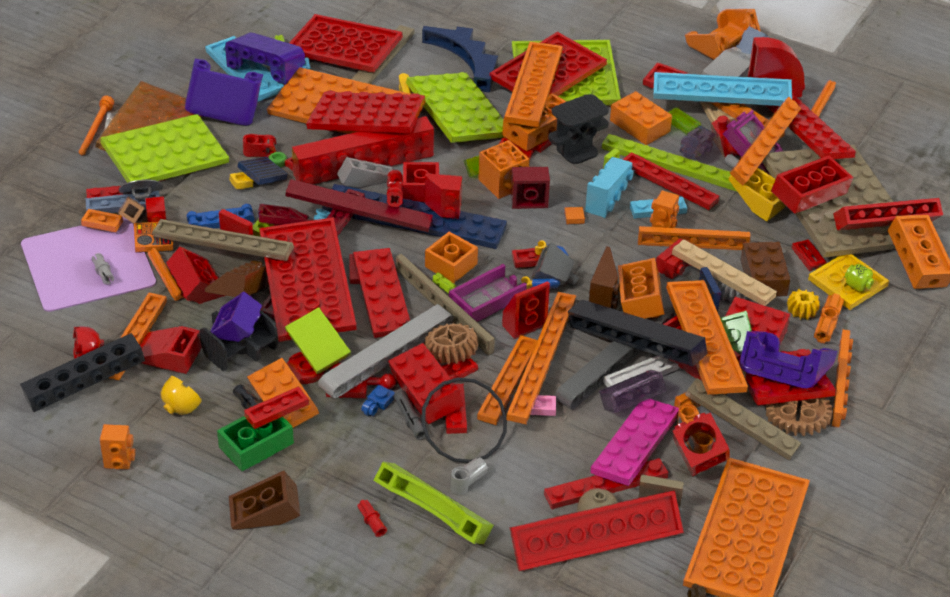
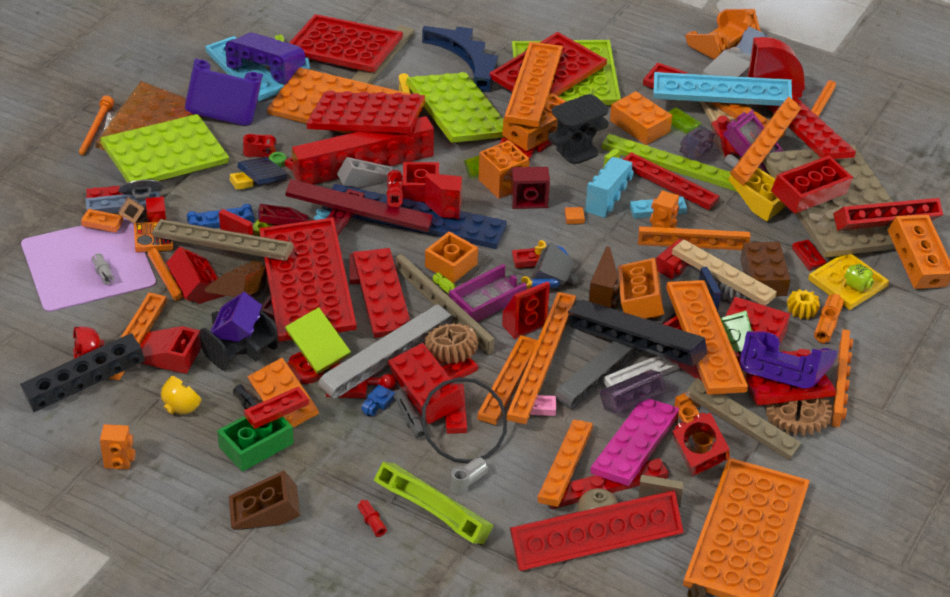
none -> orange plate [538,420,593,507]

